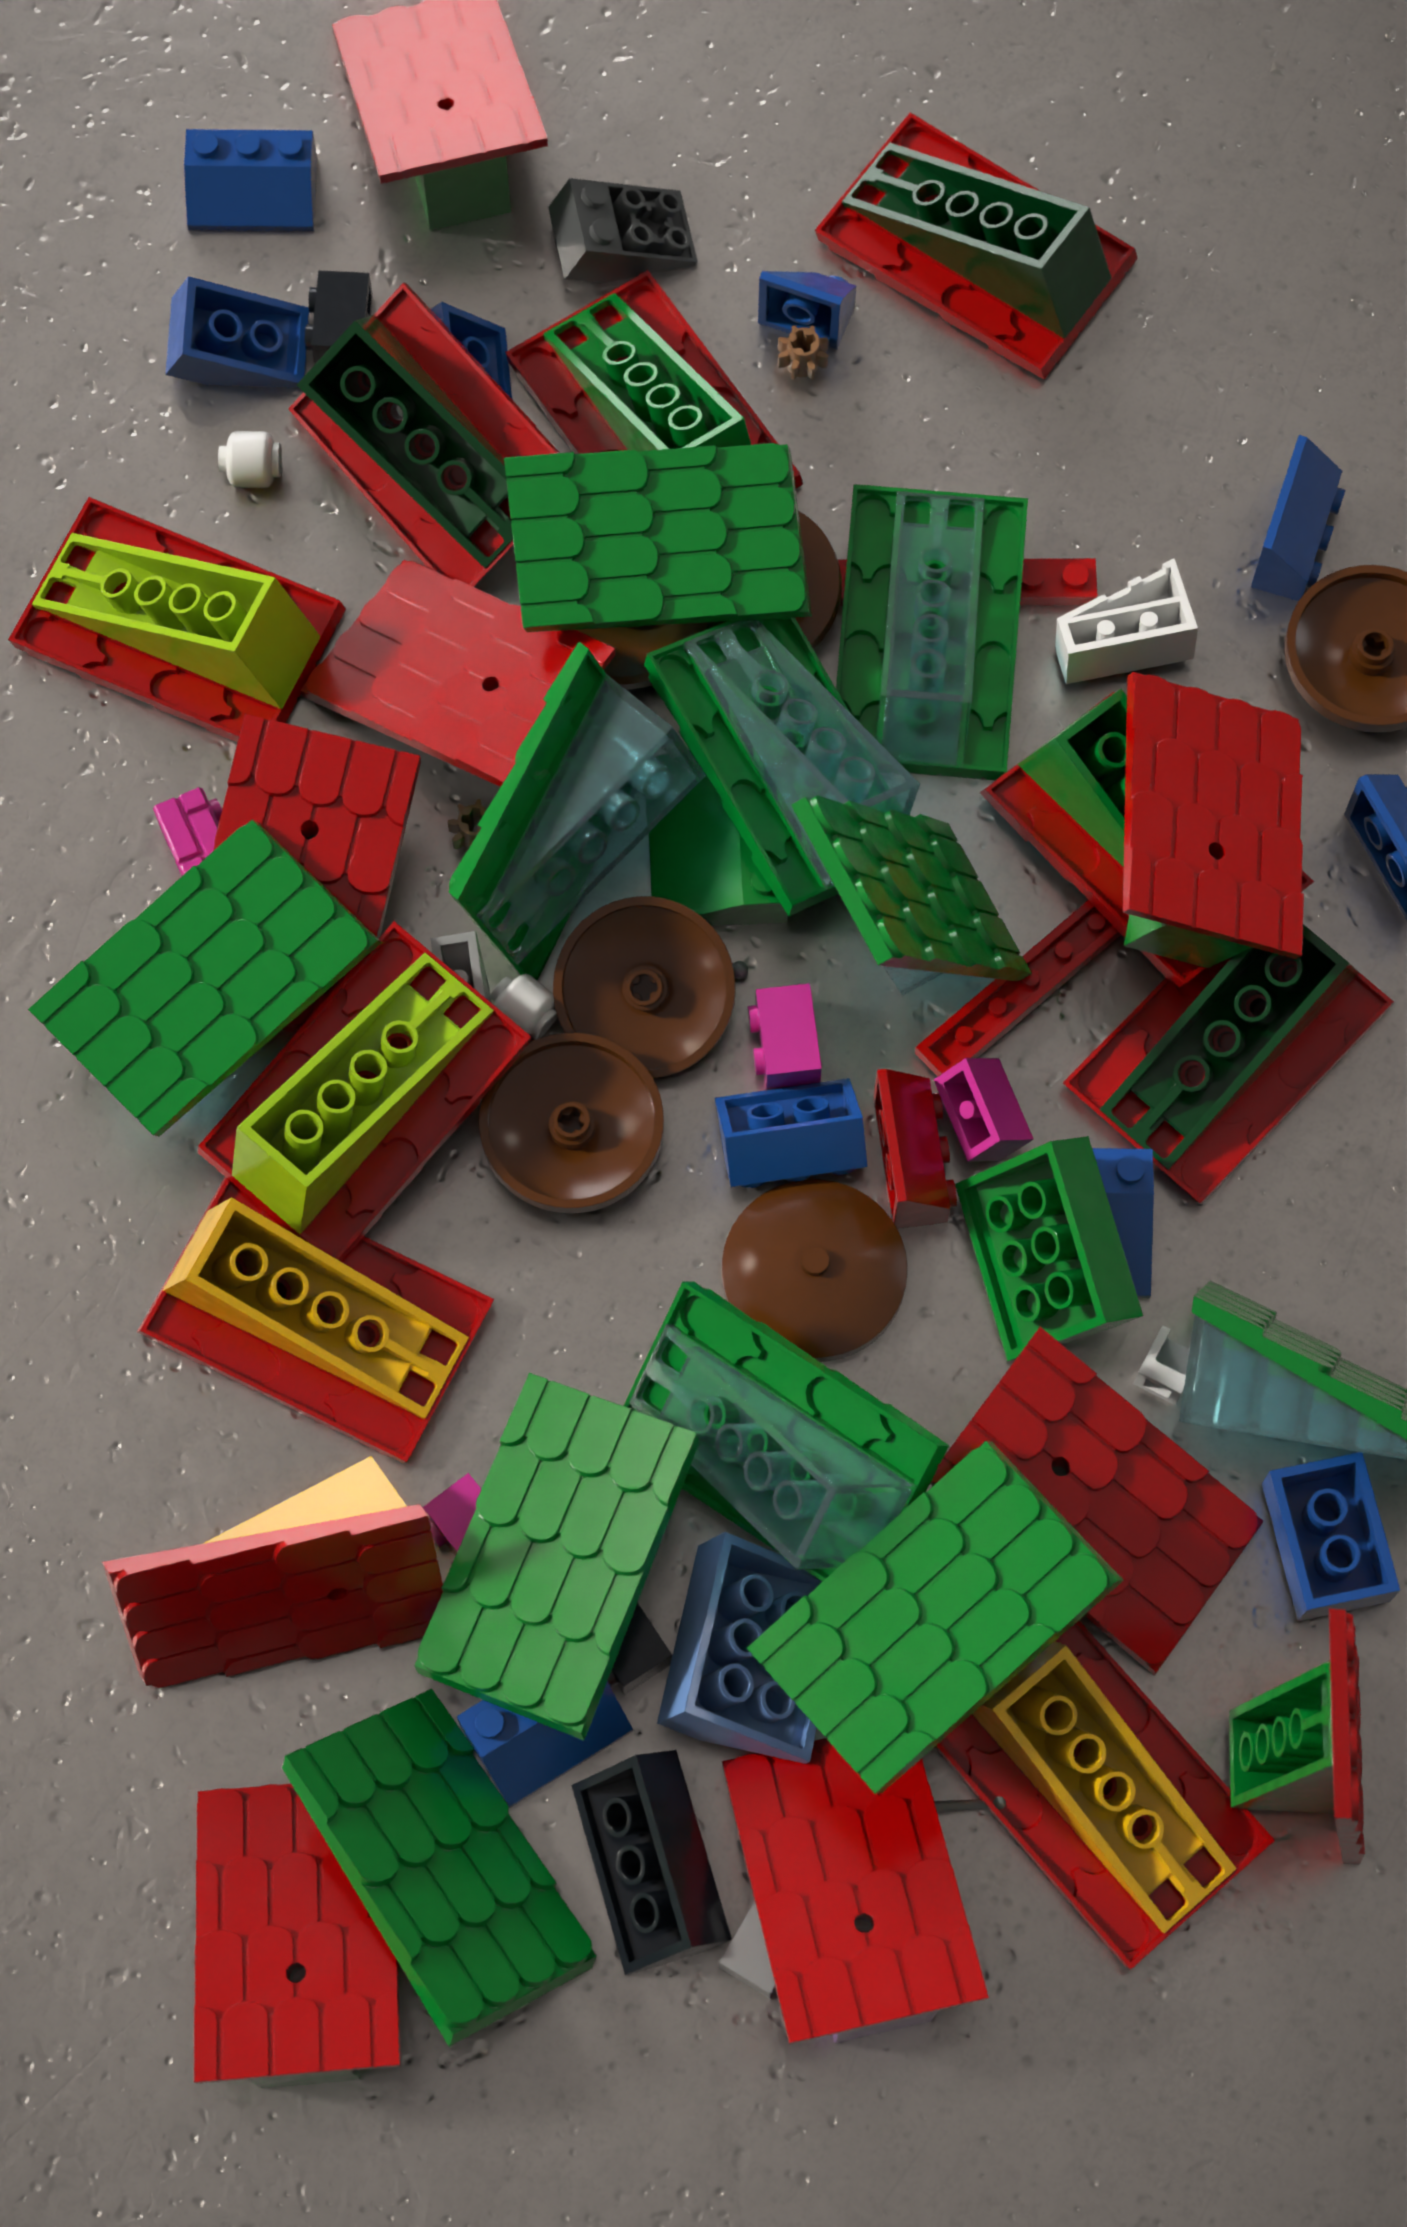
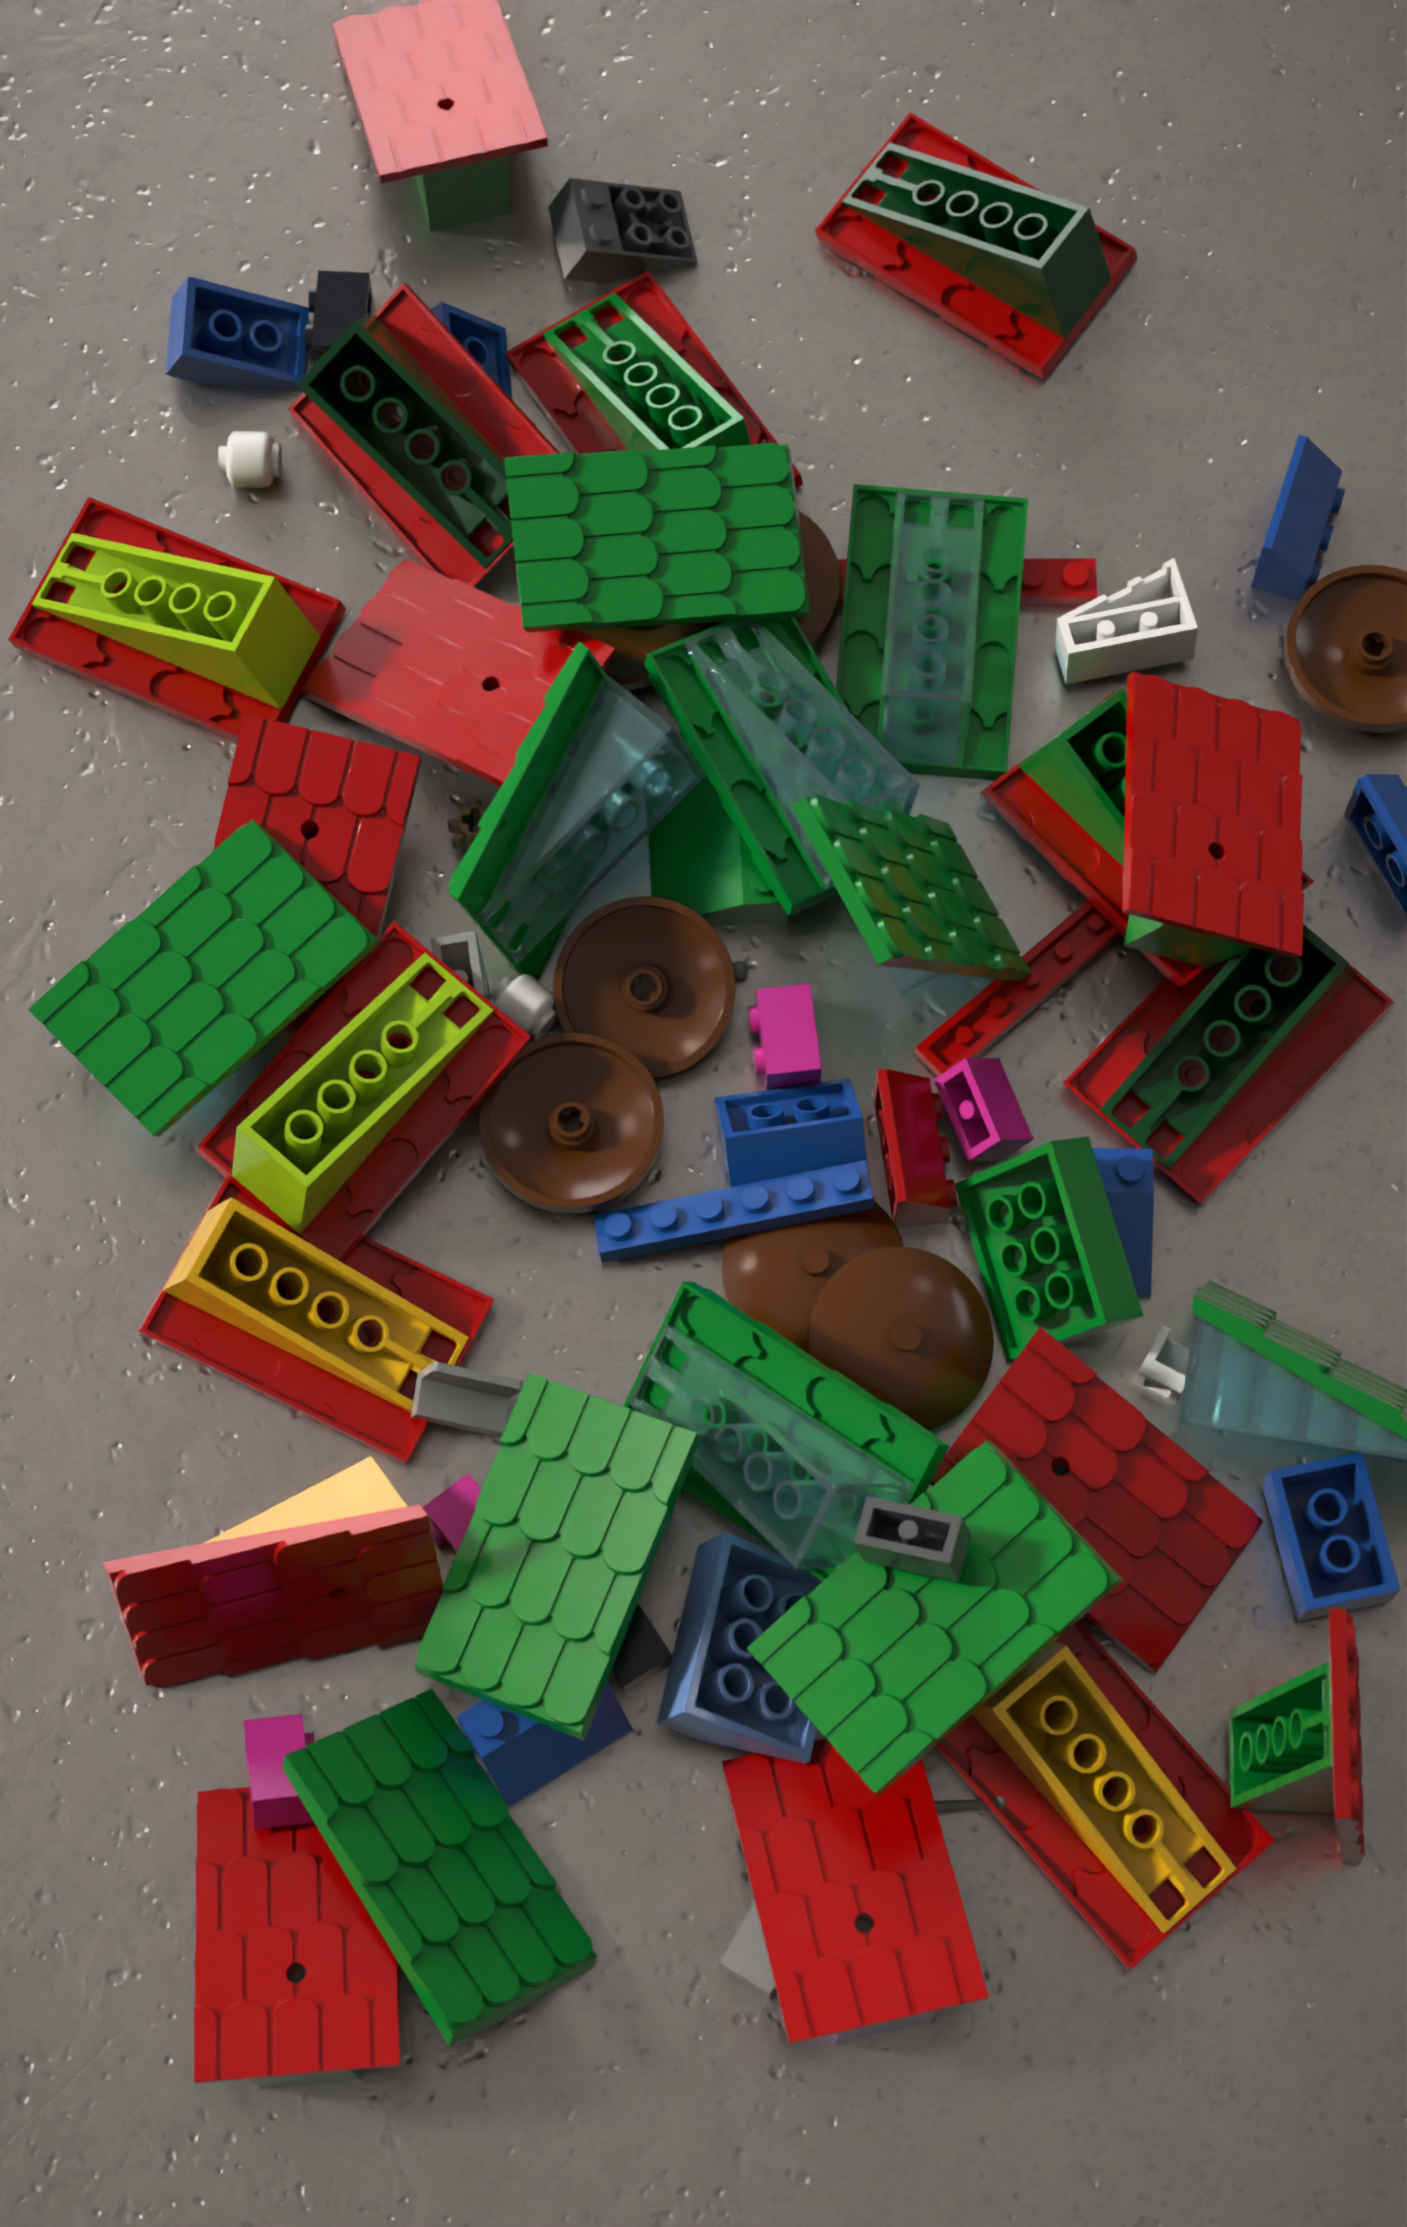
dark pink brick [153,787,222,876] -> none
blue slope [184,129,318,231] -> none
black slope [571,1750,732,1975] -> none
blue slope [758,271,856,350] -> none
medium nougat gear [778,325,828,380] -> none
none -> dark pink brick [243,1714,315,1830]
none -> light grey panel [411,1362,523,1437]
none -> blue plate [594,1160,875,1263]
none -> reddish brown dish [806,1247,994,1431]
none -> brick [854,1496,971,1582]

